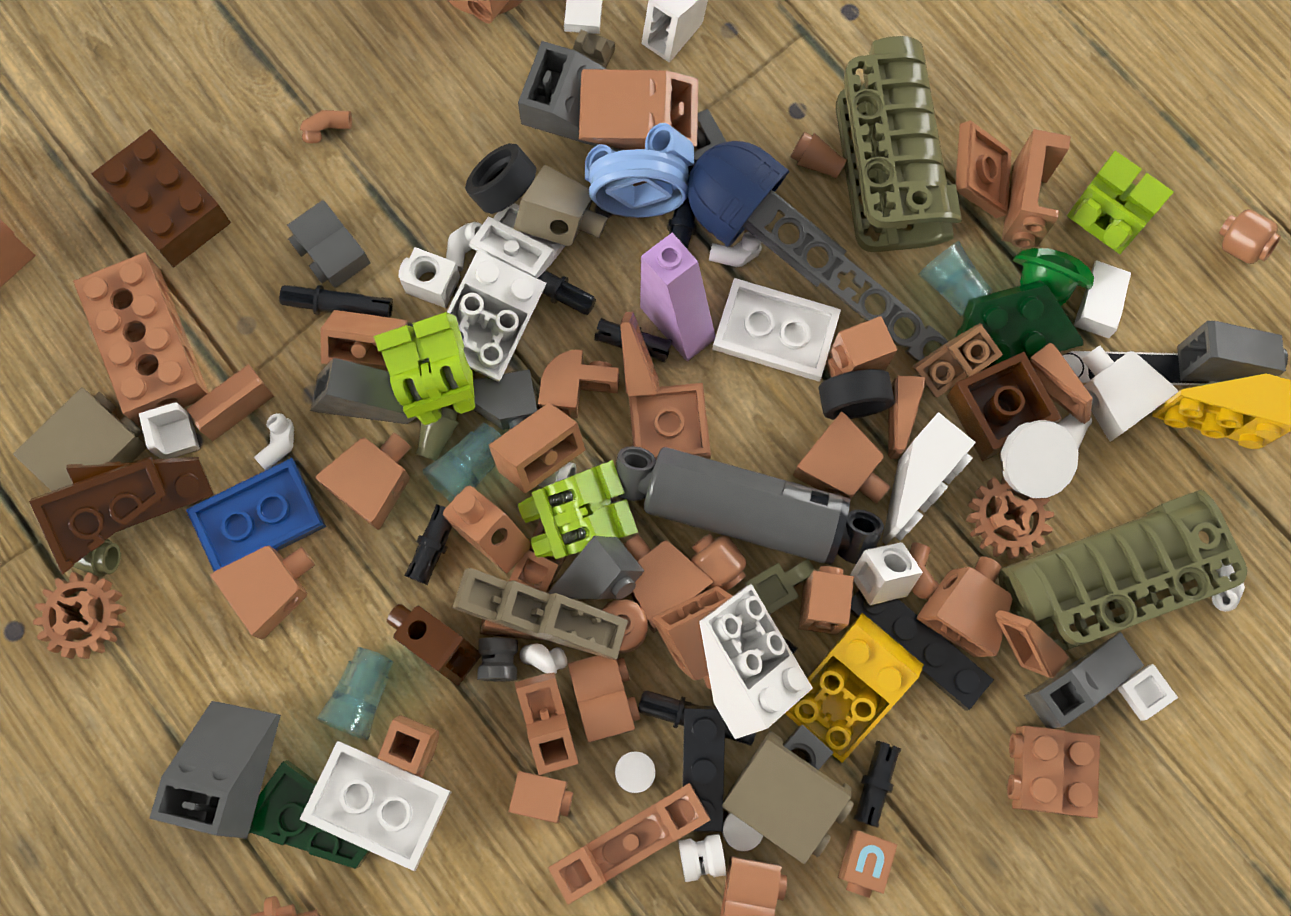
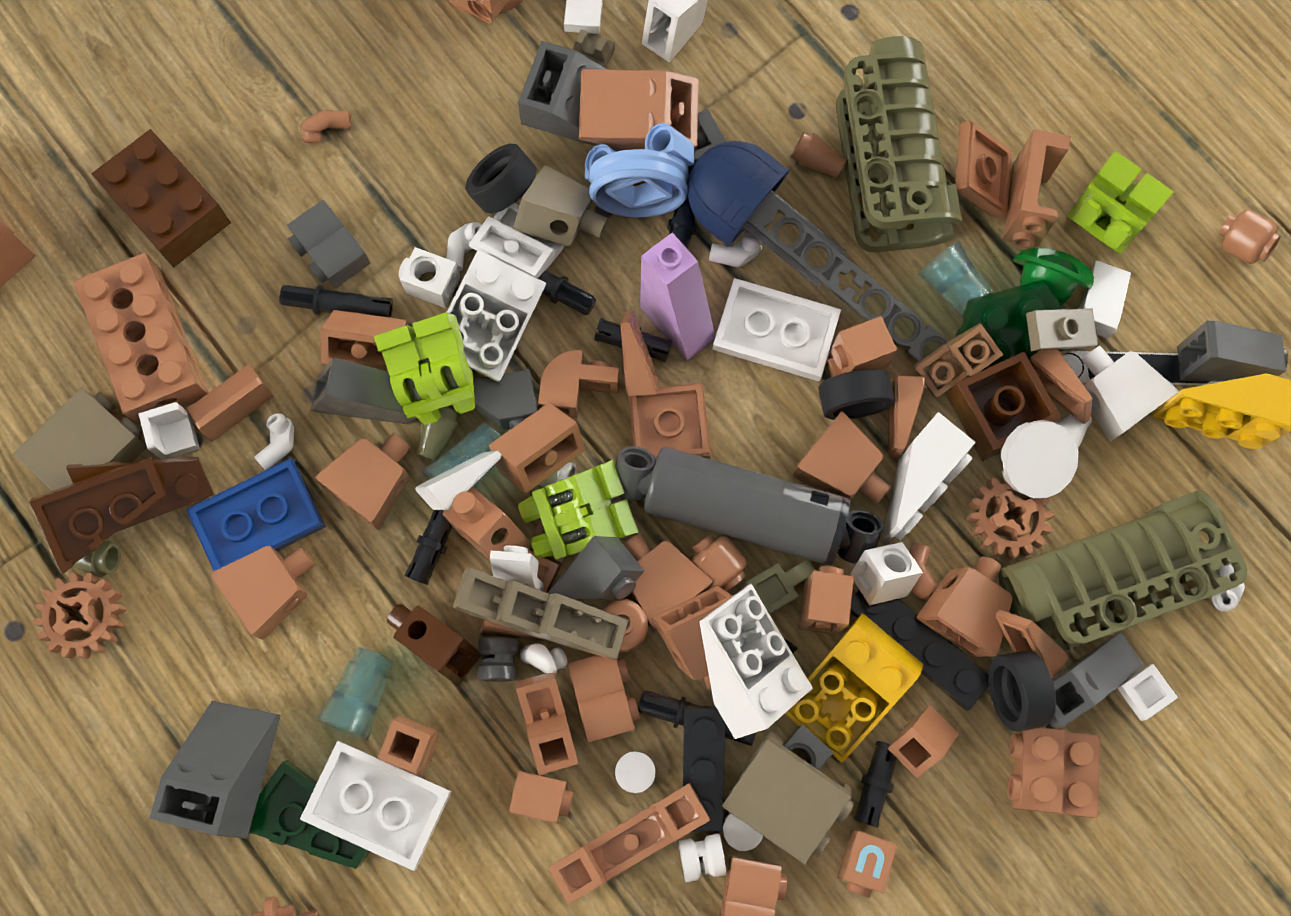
none -> white slope [415,451,502,510]
none -> white slope [490,545,544,591]
none -> nougat brick [887,705,959,778]
none -> black tyre [988,650,1056,732]
none -> plate [1026,308,1098,351]

